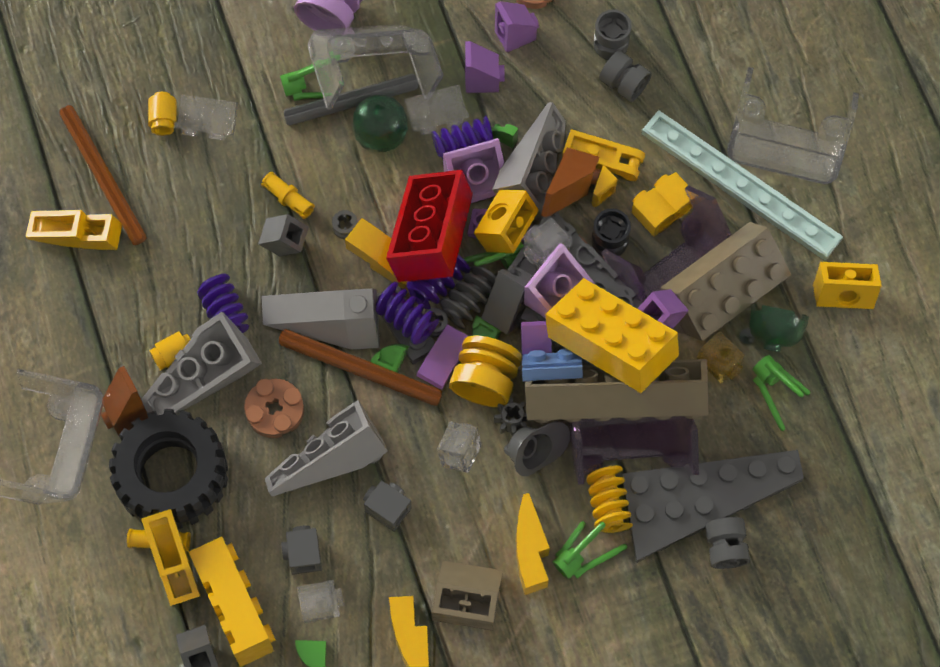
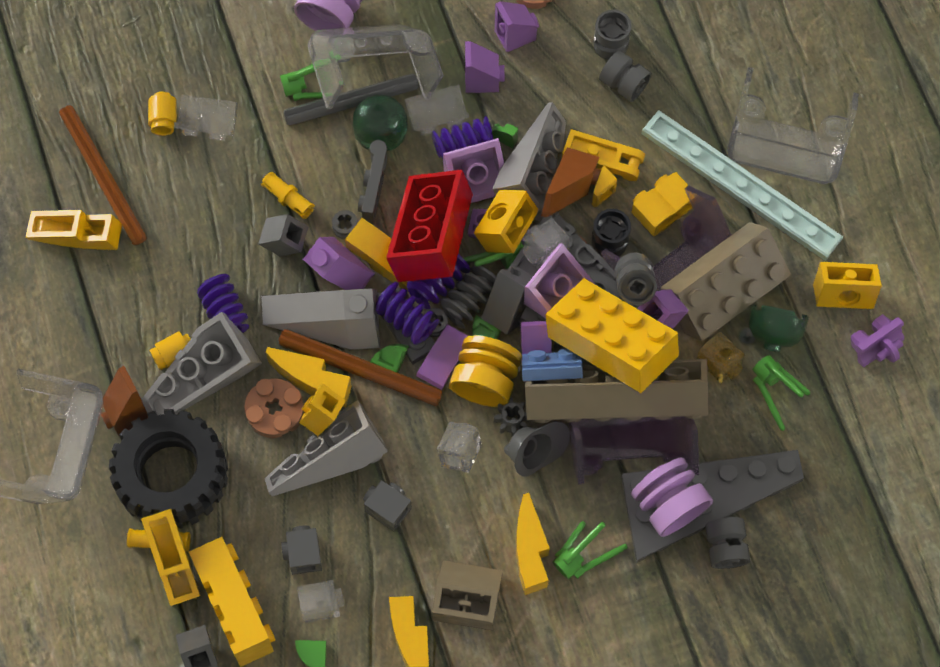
yellow piece [586,465,633,533] -> none
none -> yellow slope [266,347,352,408]
none -> yellow brick [299,383,346,436]
none -> medium lavender slope [303,237,375,290]
none -> dark grey plate [358,140,387,225]
none -> dark grey wheel [615,252,657,305]
none -> lavender wheel [631,457,713,537]
none -> medium lavender hips [851,314,904,367]

